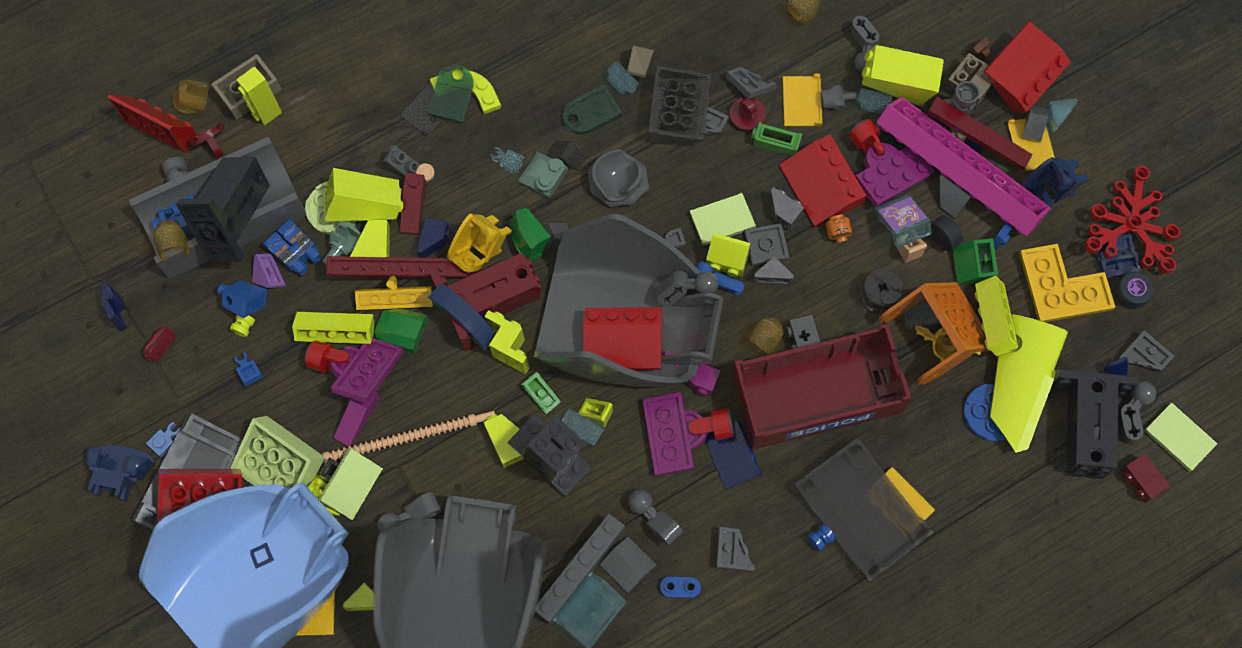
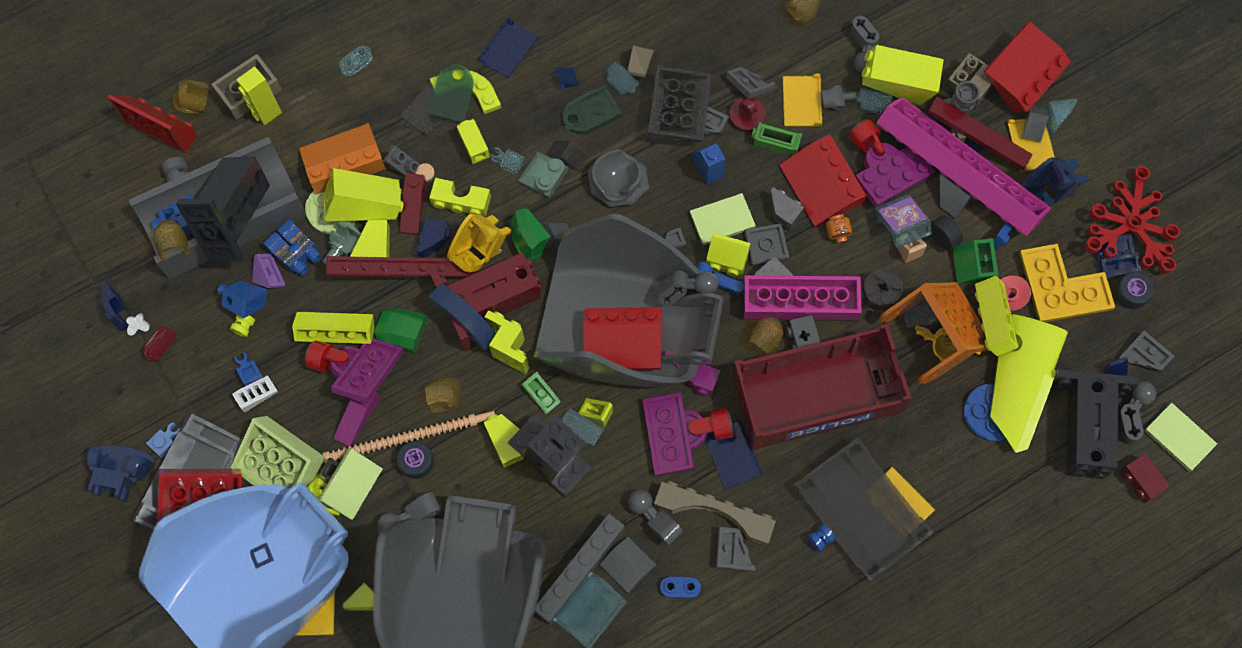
dark red tile [189,122,225,158] -> none
yellow plate [355,276,433,310] -> none
reddish brown tile [966,37,991,60] -> none
none -> white piece [126,313,150,335]
none -> white slope [232,376,278,413]
none -> orange slope [299,123,386,194]
none -> clear light blue plate [339,46,372,76]
none -> black wheel [397,441,434,479]
none -> clear yellow piece [425,377,461,414]
none -> neon yellow arch [430,178,491,217]
none -> neon yellow brick [457,119,490,164]
none -> clear blue piece [477,17,538,78]
none -> clear blue slope [556,68,579,89]
none -> dark tan arch [654,481,776,547]
none -> blue slope [690,143,725,185]
none -> dark pink brick [743,275,862,320]
none -> coral dish [1000,276,1031,311]

